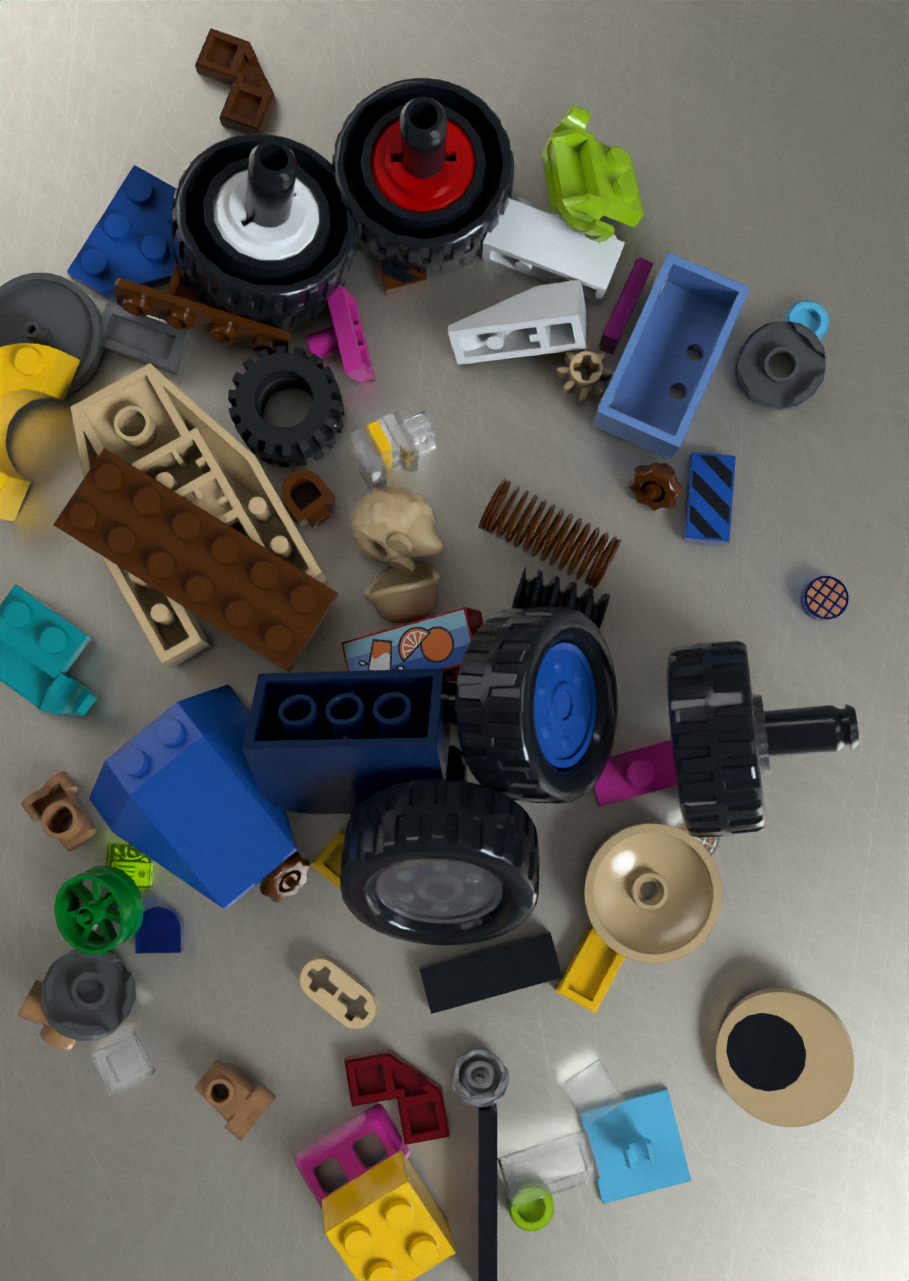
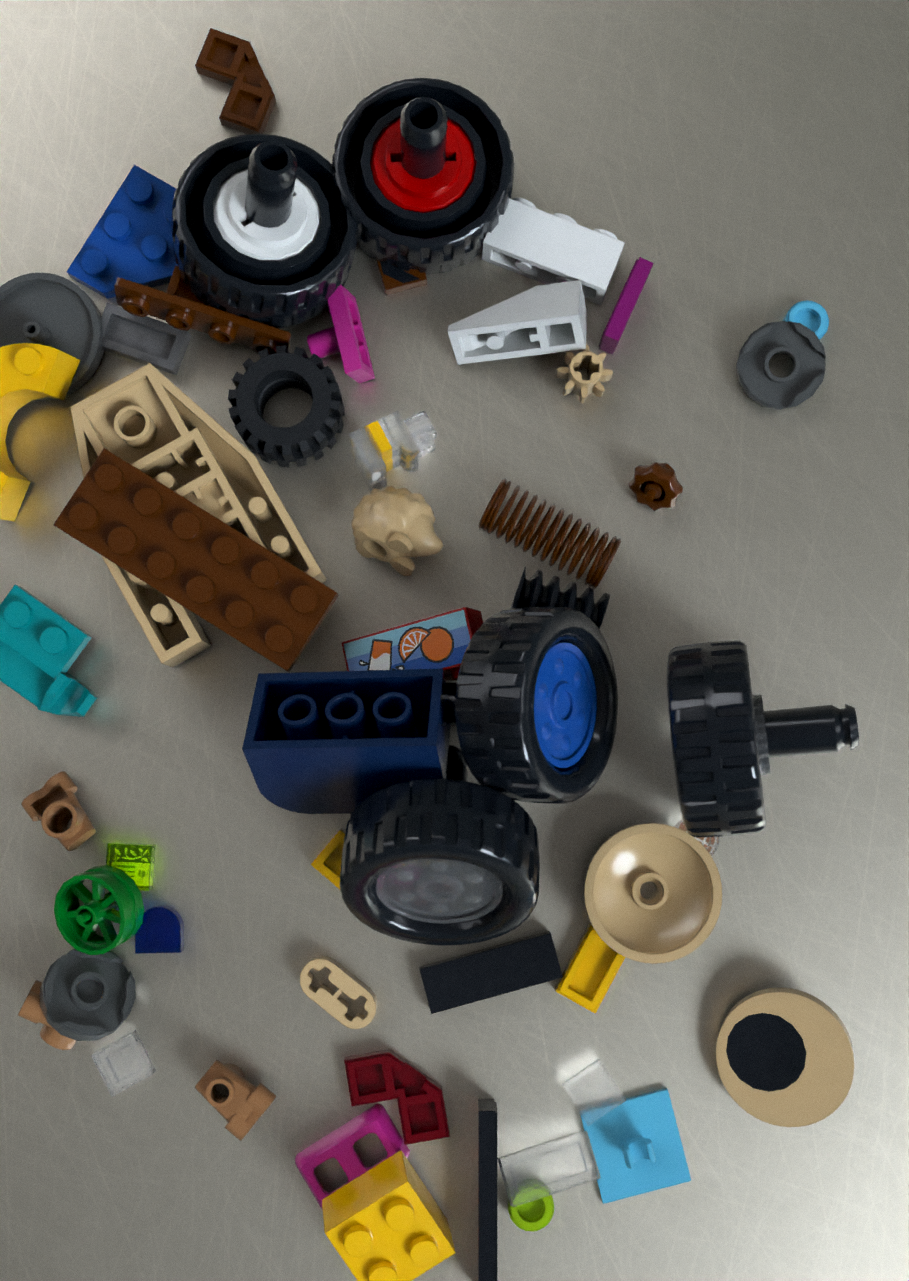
blue wedge [89,684,298,910] -> none
reddish brown piece [259,852,310,903] -> none
reddish brown plate [281,470,336,529] -> none
tan helmet [364,560,440,623] -> none
light grey plate [451,1049,509,1108] -> none
lime plate [541,104,644,243] -> none
medium blue piece [591,252,750,461] -> none
dark pink tile [593,740,676,807] -> none
blue tile [683,452,736,544] -> none
tile [800,576,849,621] -> none

